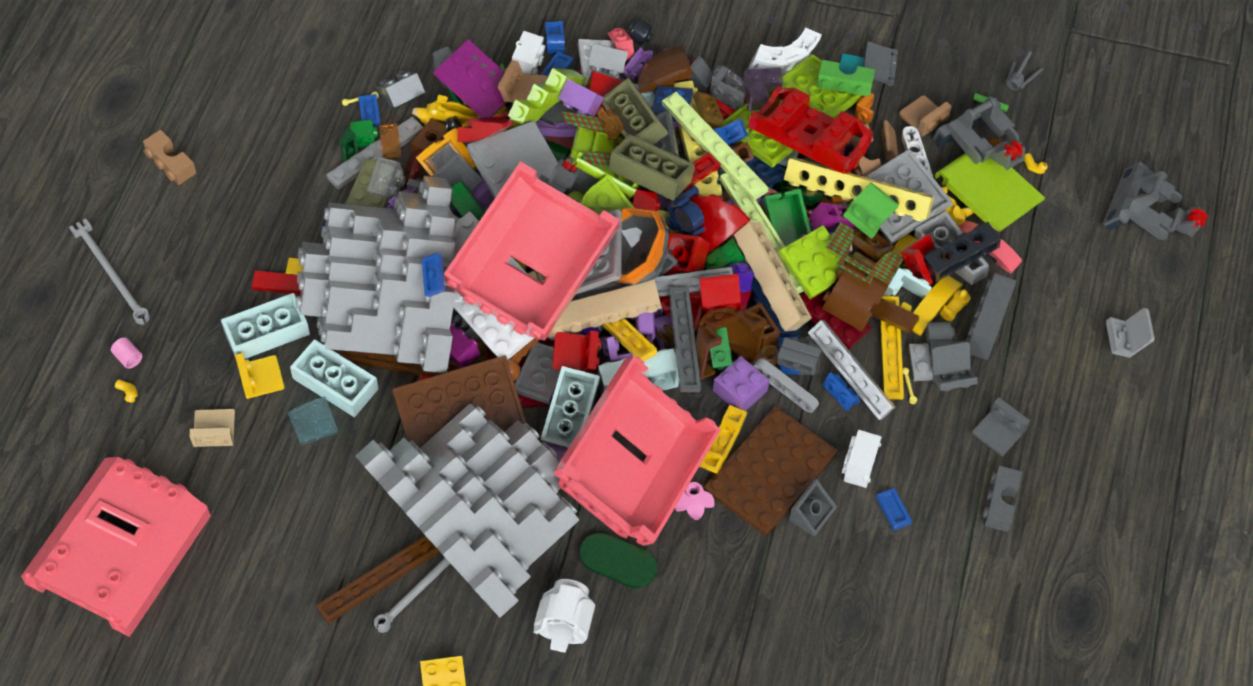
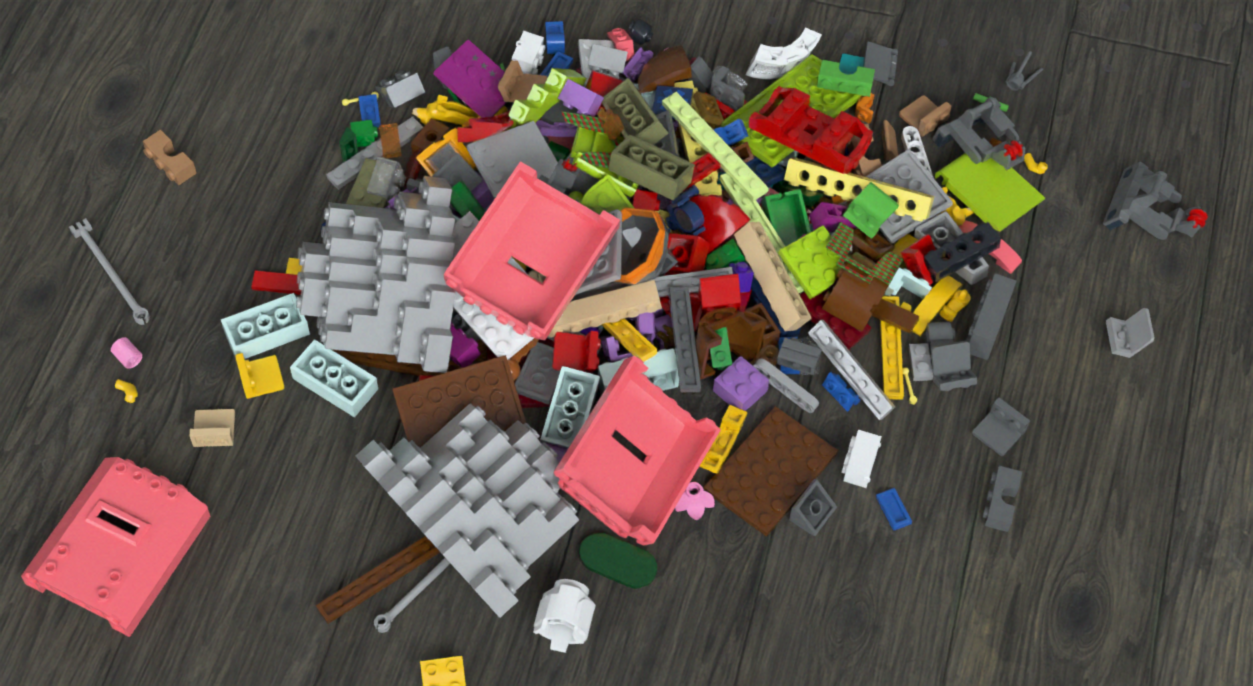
clear light blue plate [288,396,338,445] -> none
blue plate [421,253,445,297] -> none
black bush [446,116,462,132] -> none
clear purple brick [743,68,783,111] -> none

